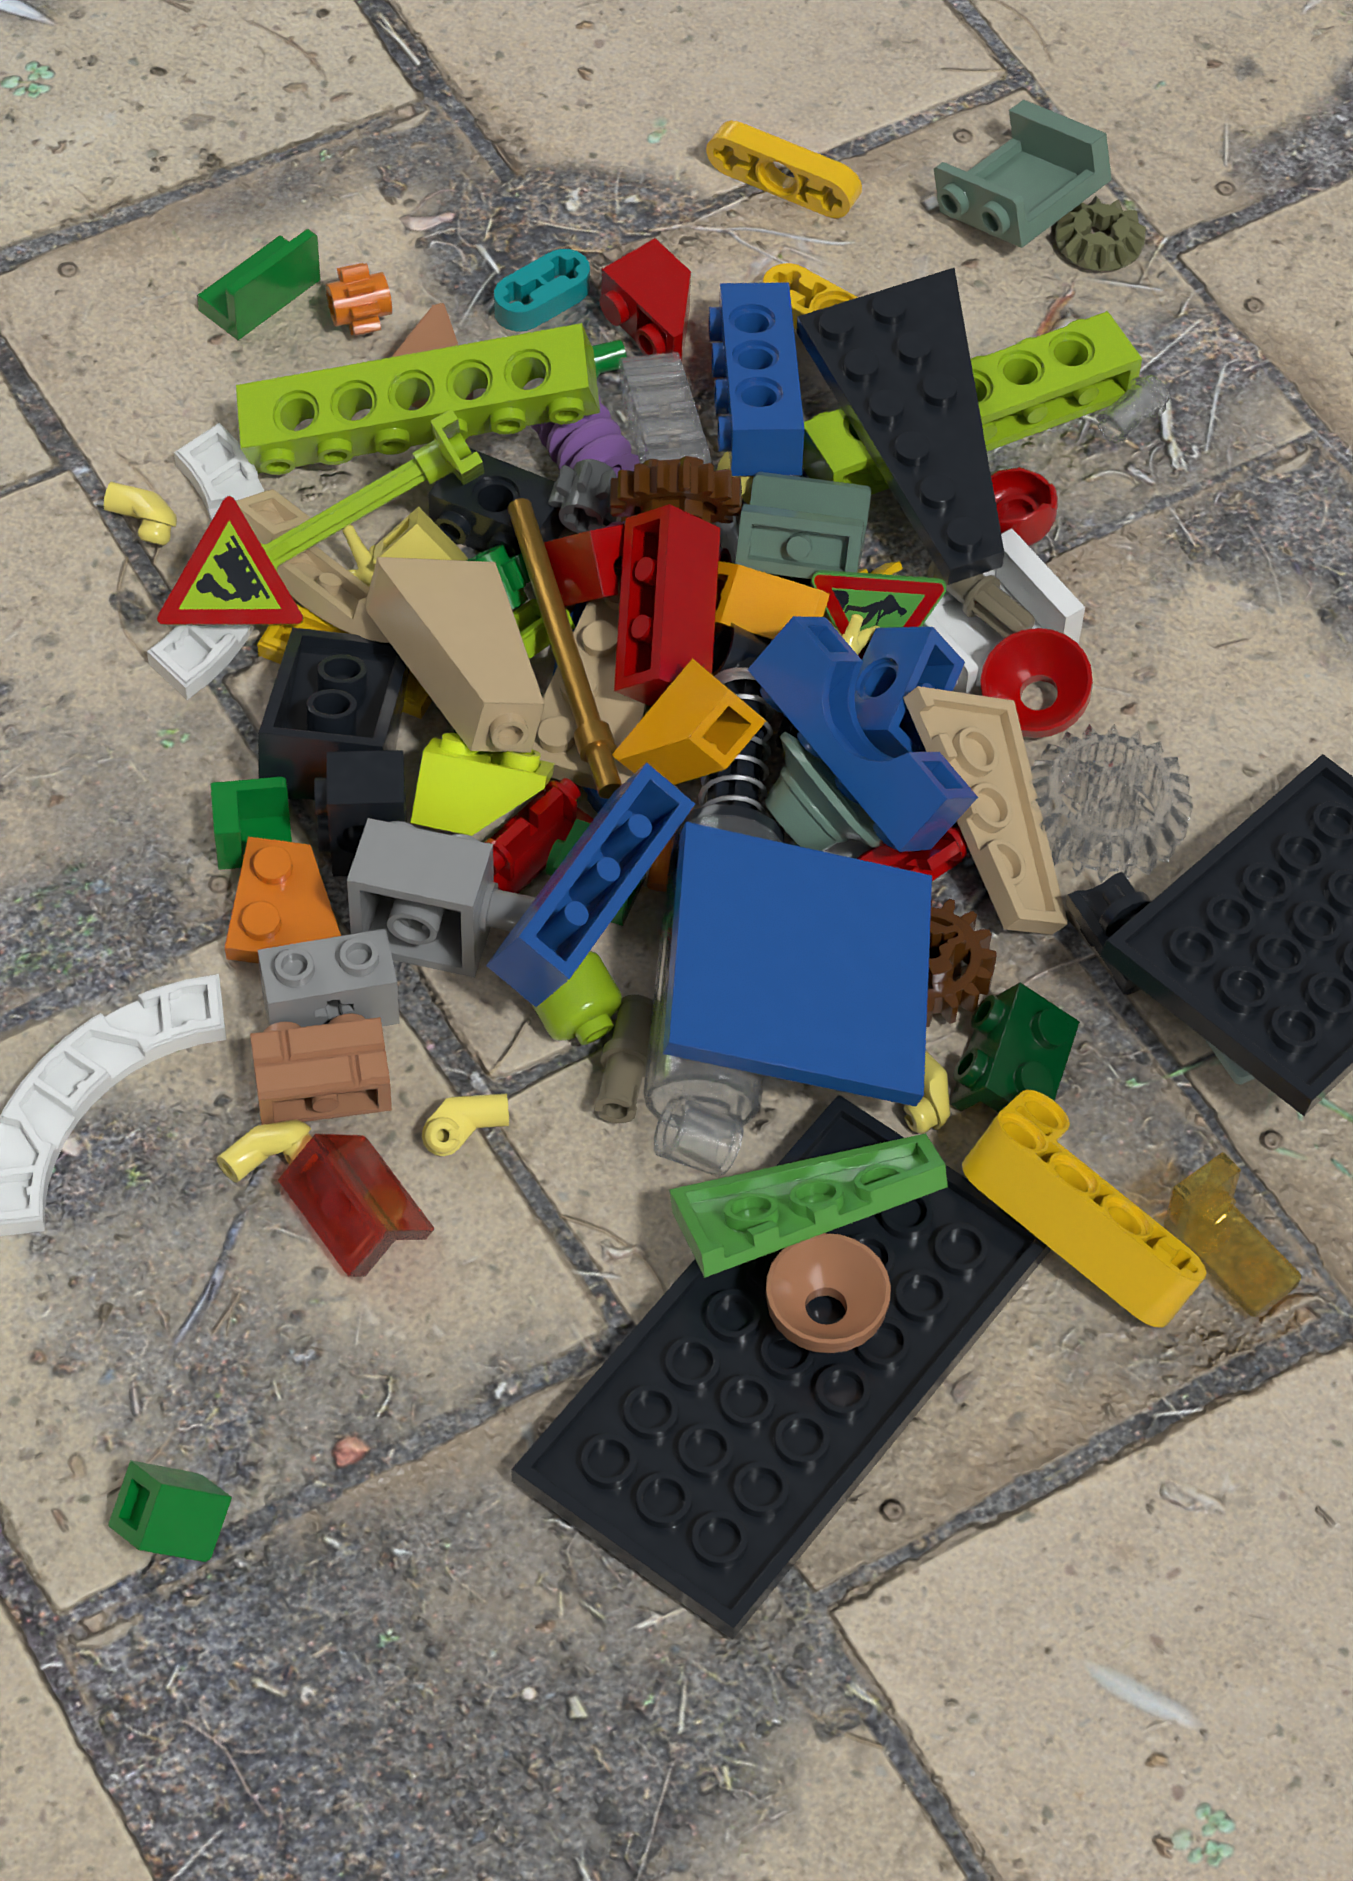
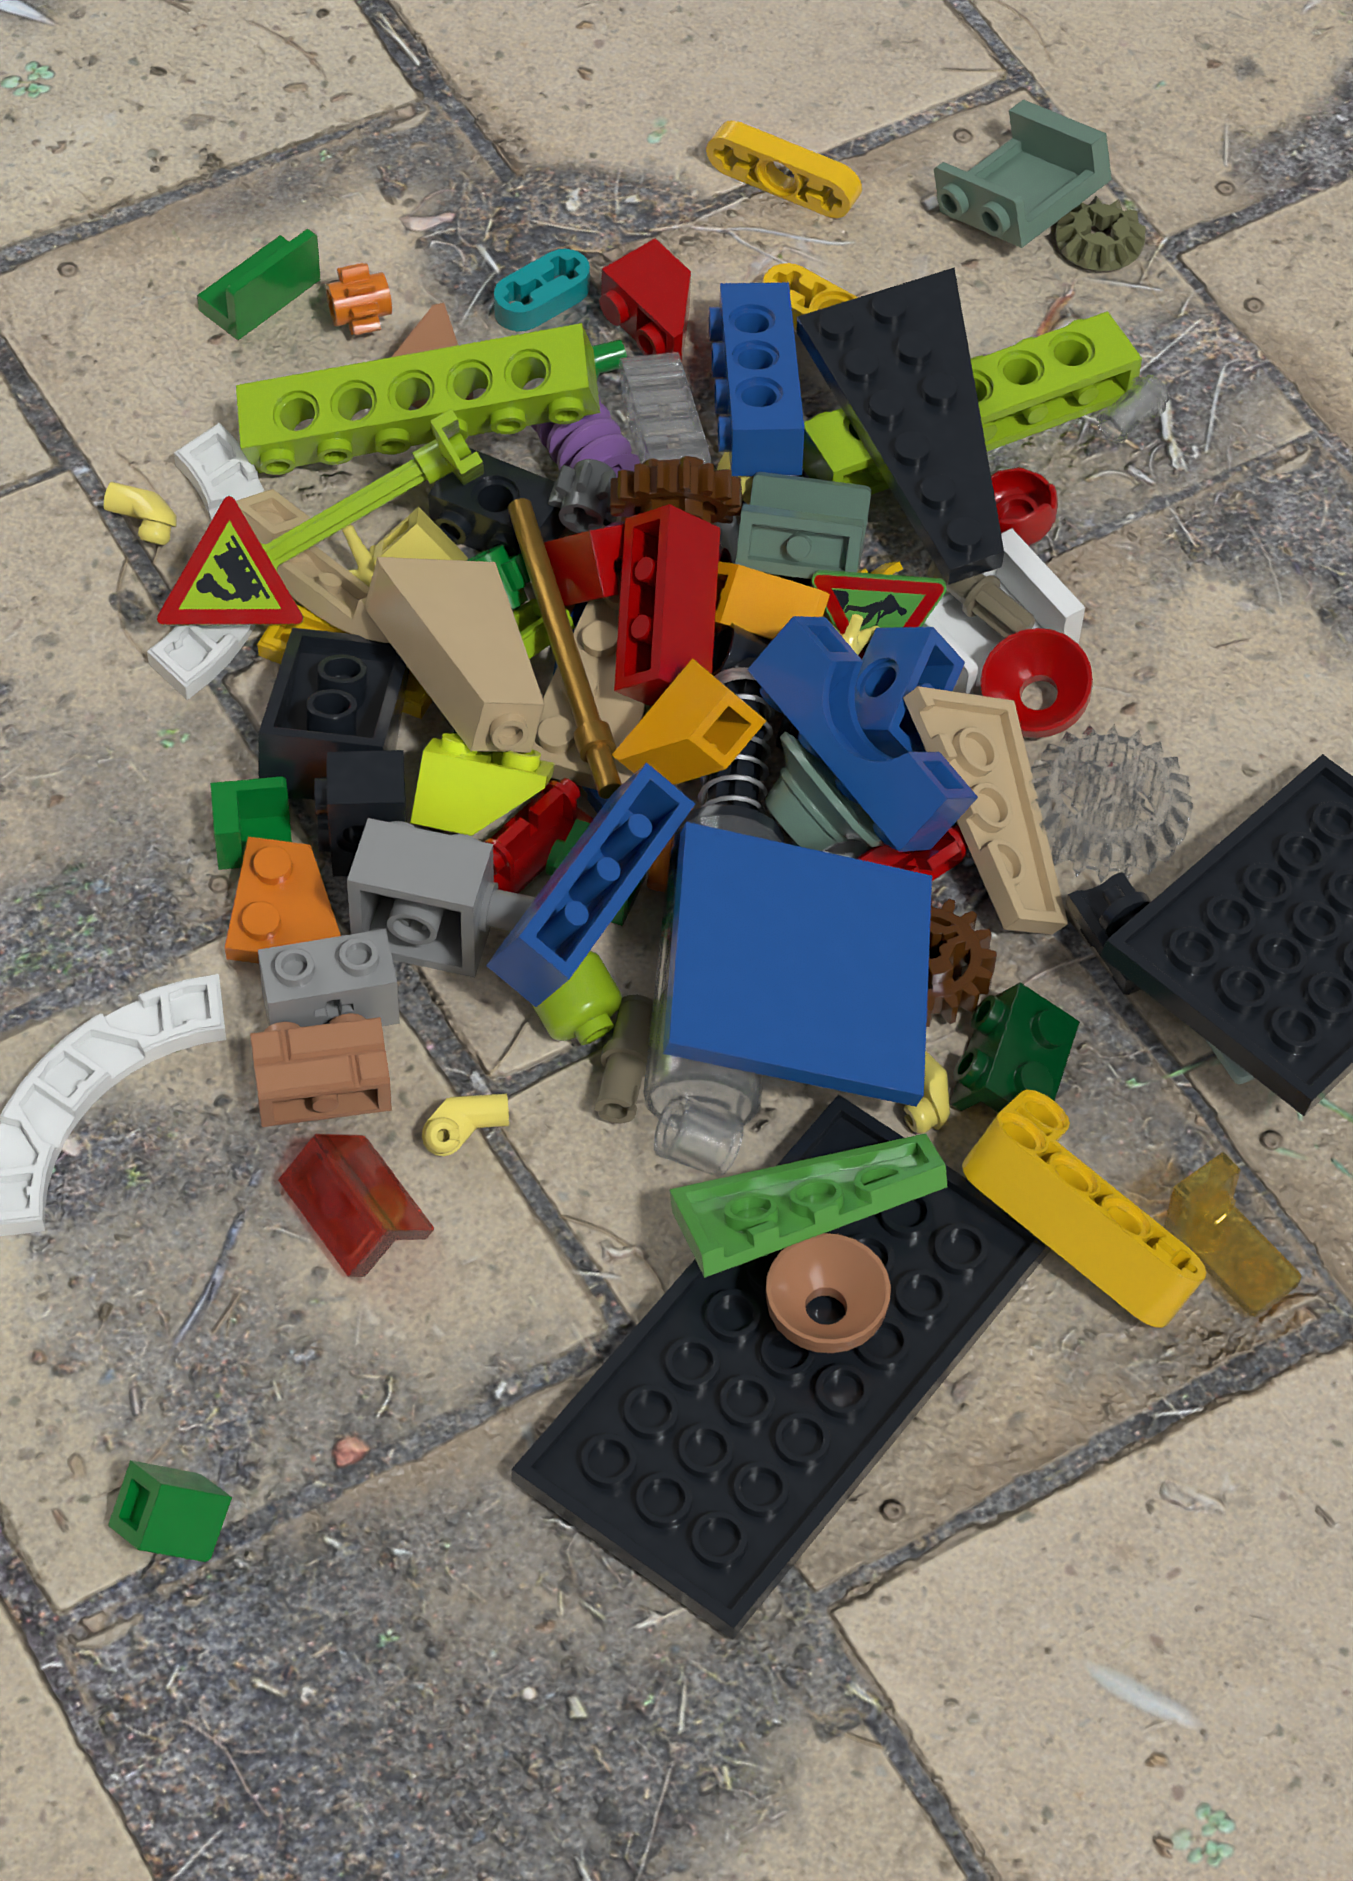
light yellow arm [216,1119,319,1183] -> none

